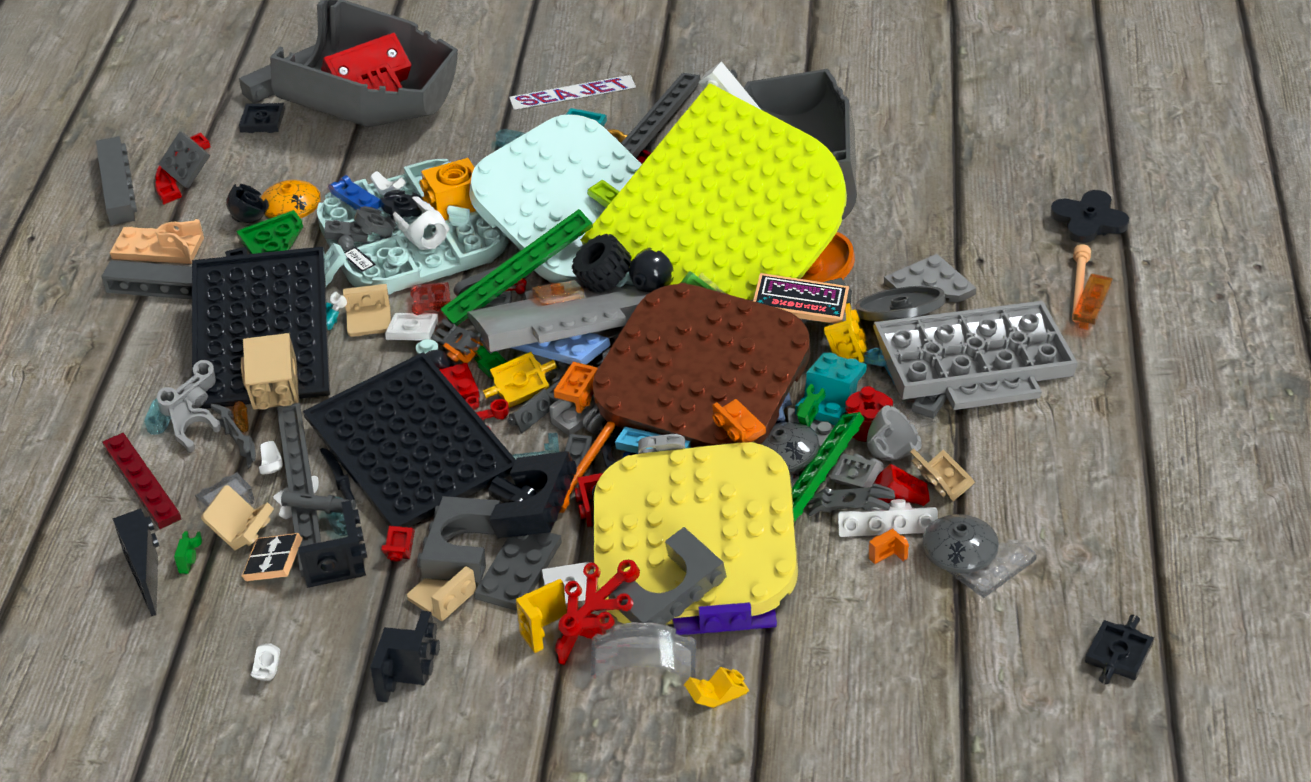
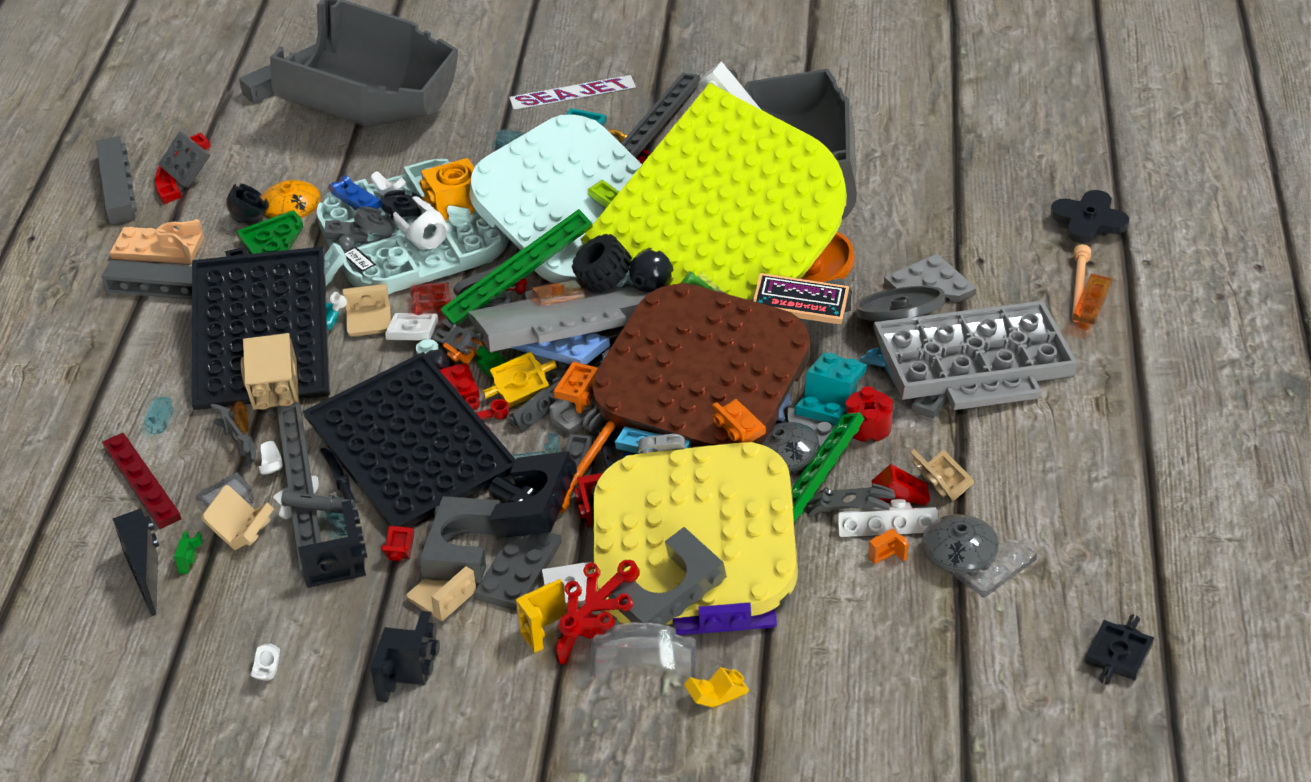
light grey piece [157,360,221,453] -> none
black plate [239,103,285,133] -> none
tile [242,533,303,581] -> none
red brick [321,32,412,92] -> none
green plate [796,384,826,427] -> none
yellow bracket [824,303,867,362] -> none
light grey bracket [830,453,884,489] -> none
light grey hair [867,405,922,461] -> none

